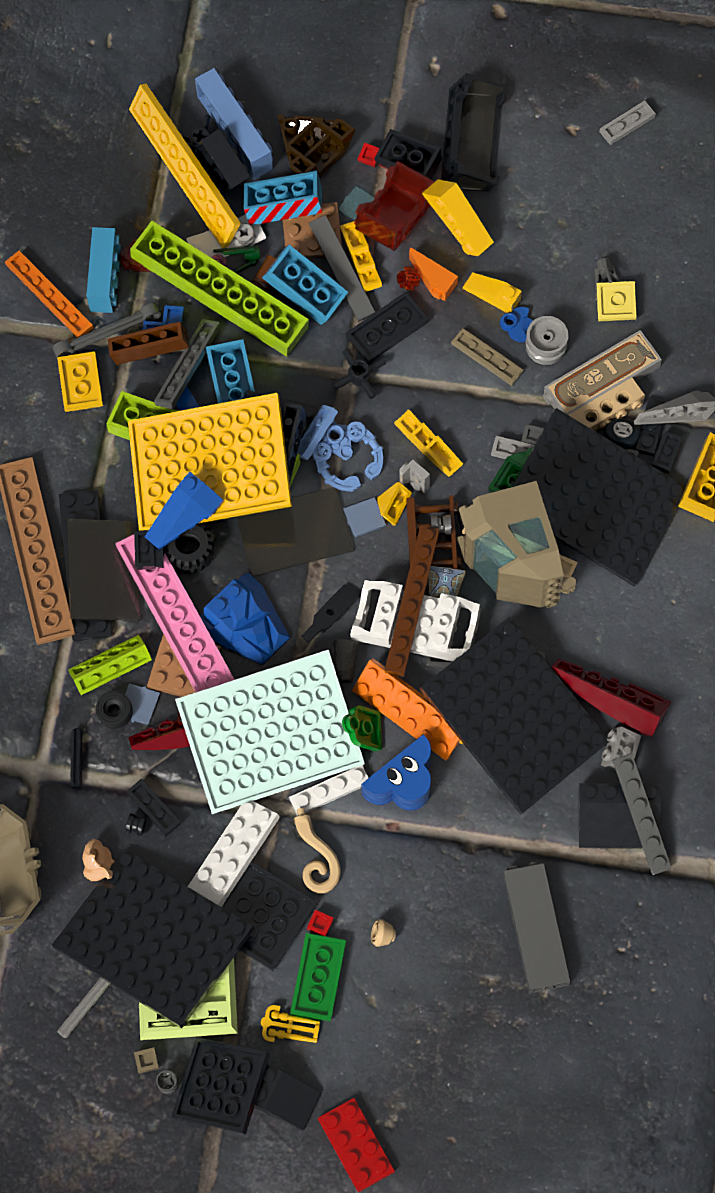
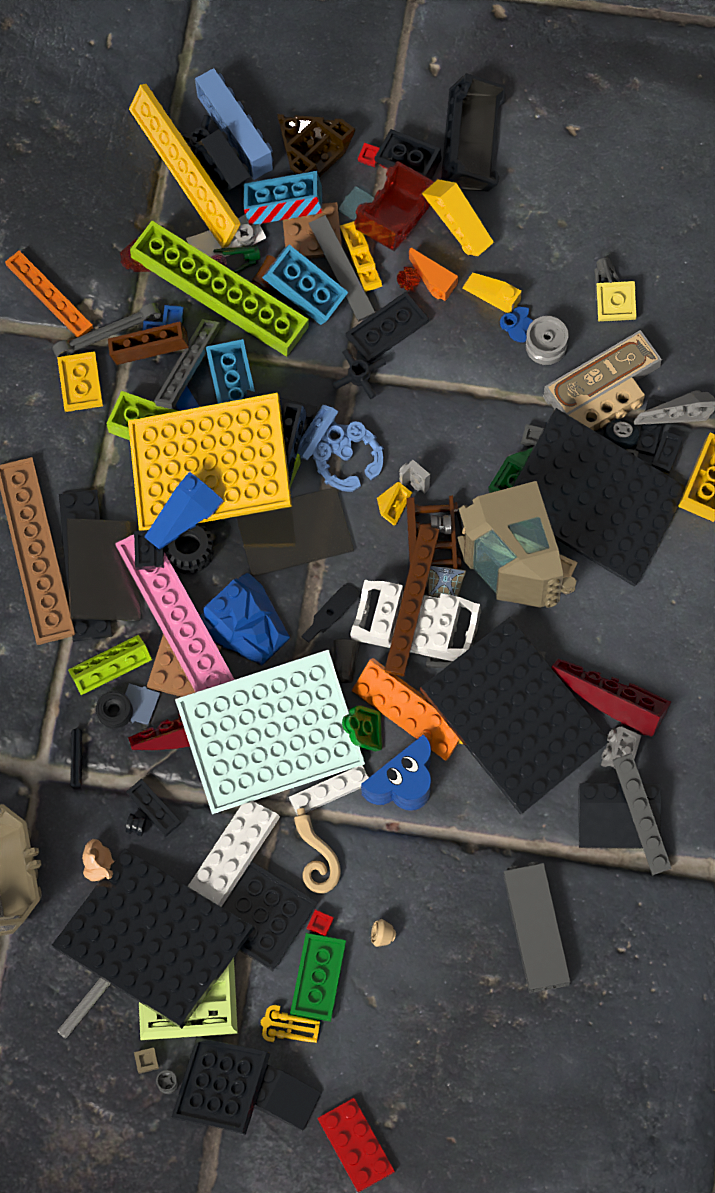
dark azure brick [86,227,121,313] -> none
sand blue piece [343,497,386,538] -> none
yellow slope [394,410,463,477] -> none
dark tan tile [451,328,524,386] -> none
light grey hinge [491,436,534,459] -> none
light grey plate [599,100,656,145] -> none

